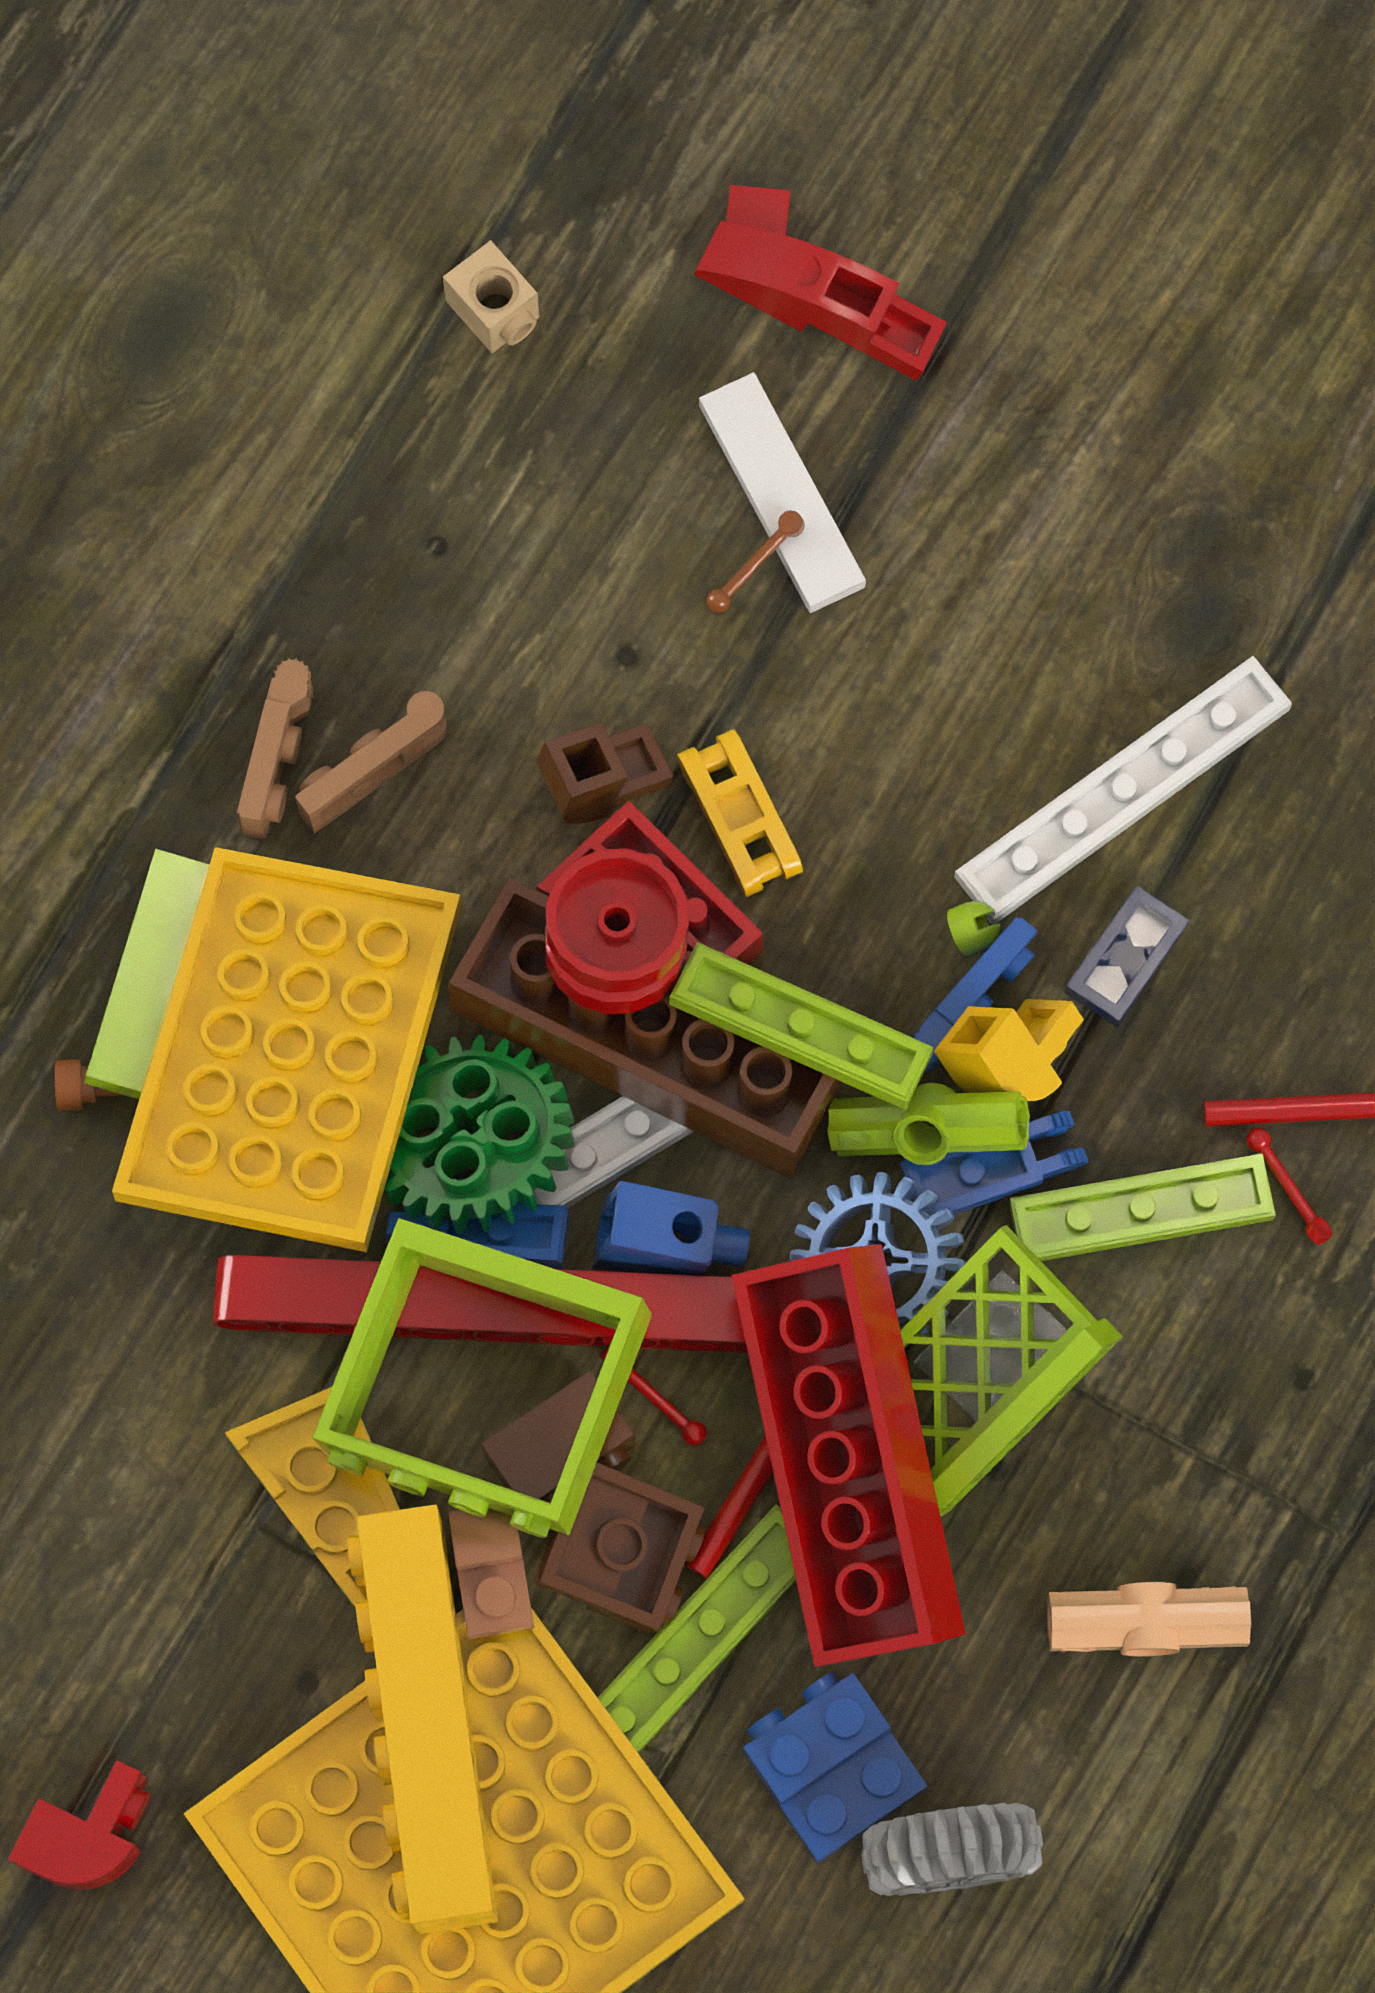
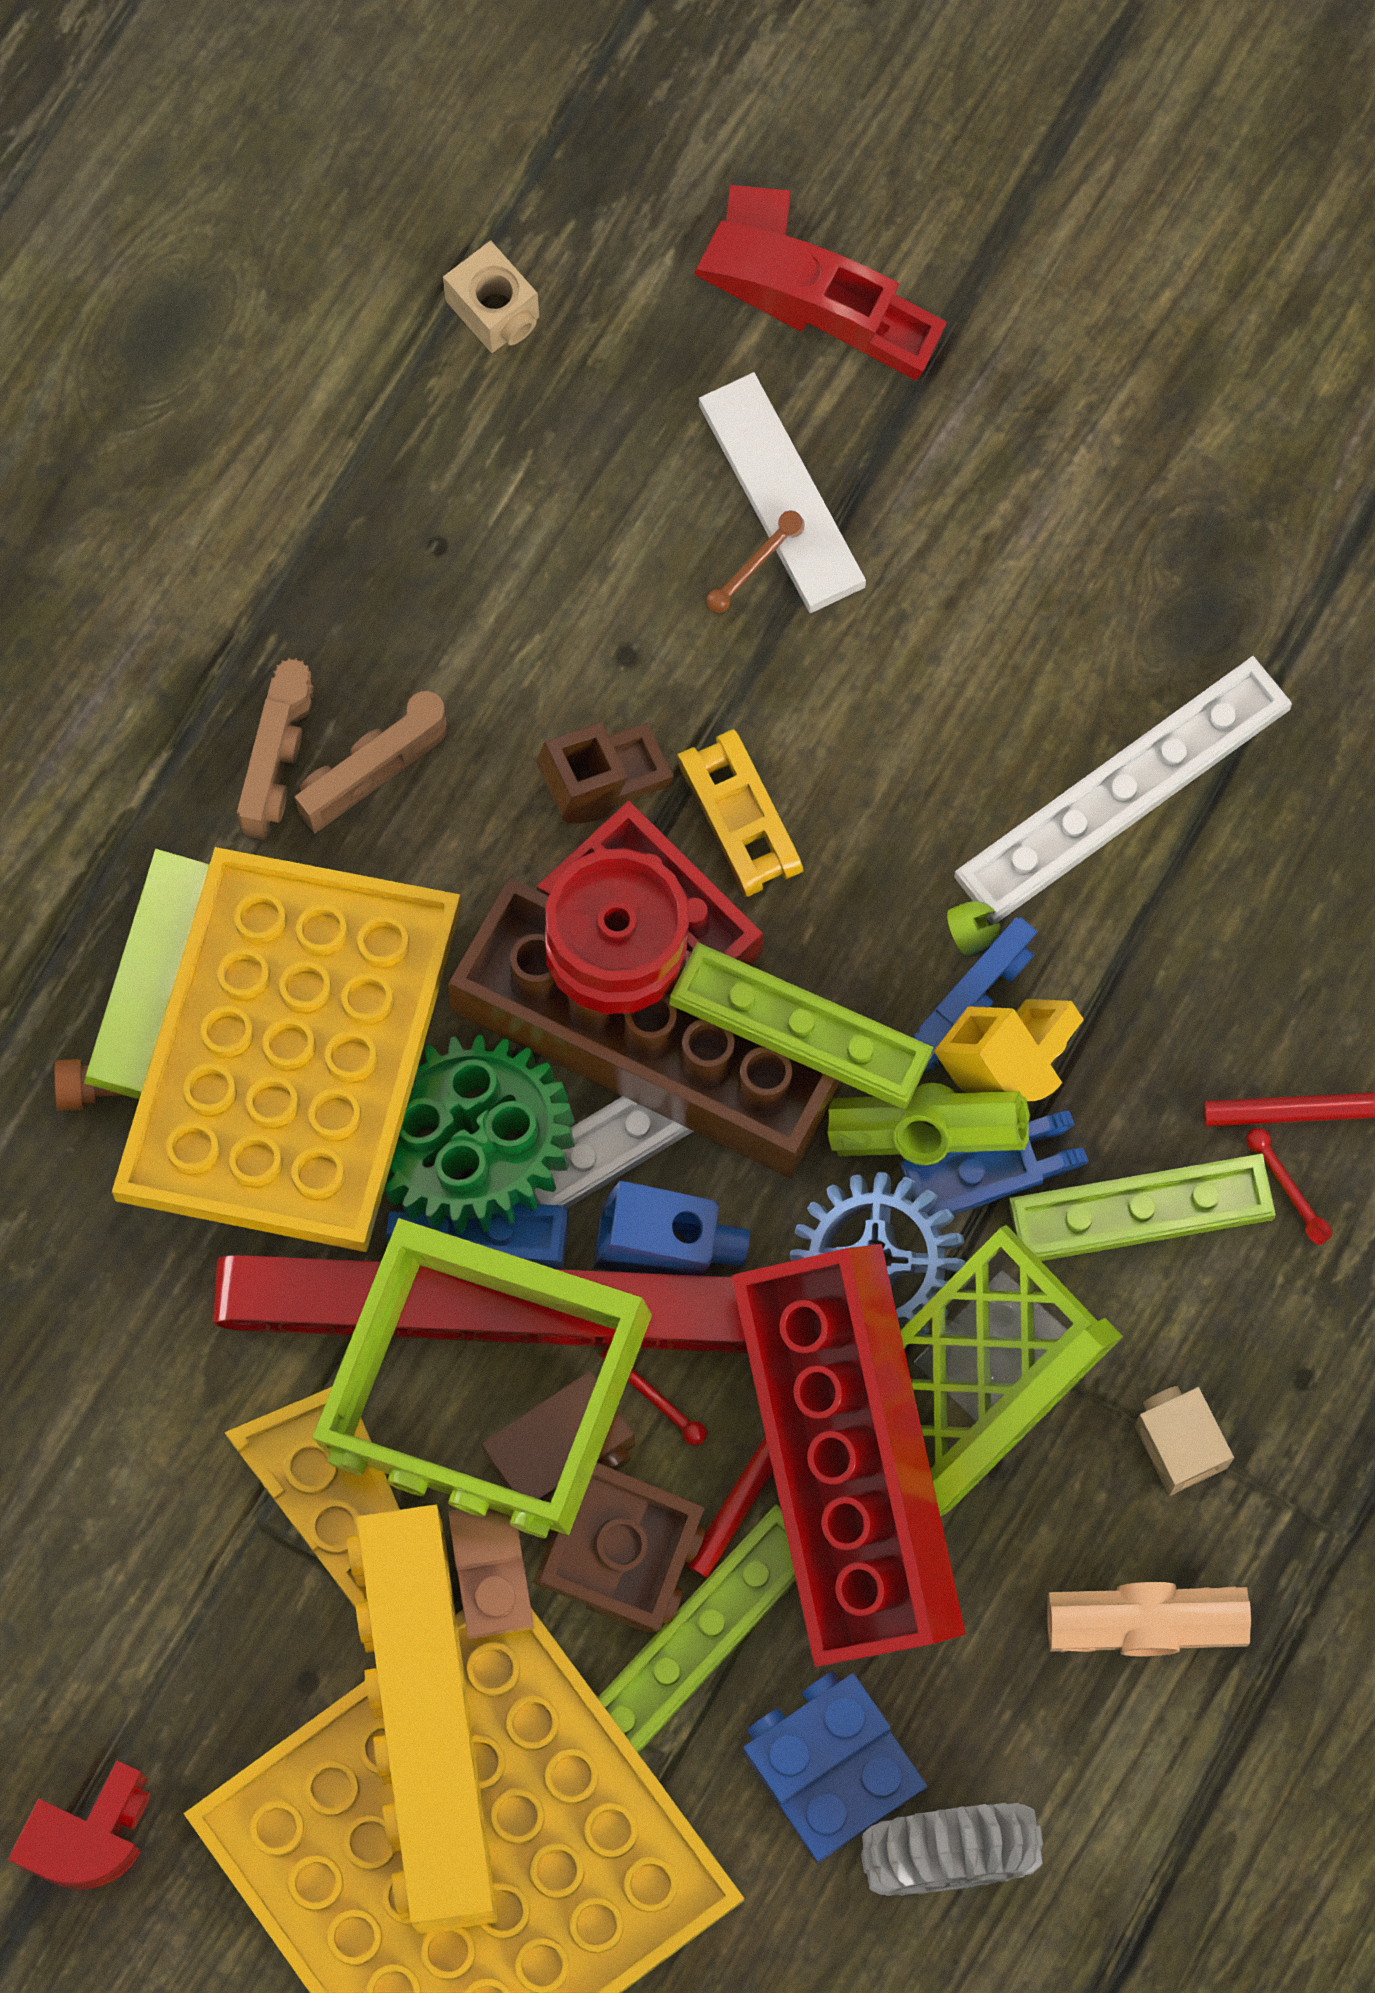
piece [1064,885,1190,1027] -> none
none -> tan brick [1134,1386,1234,1496]

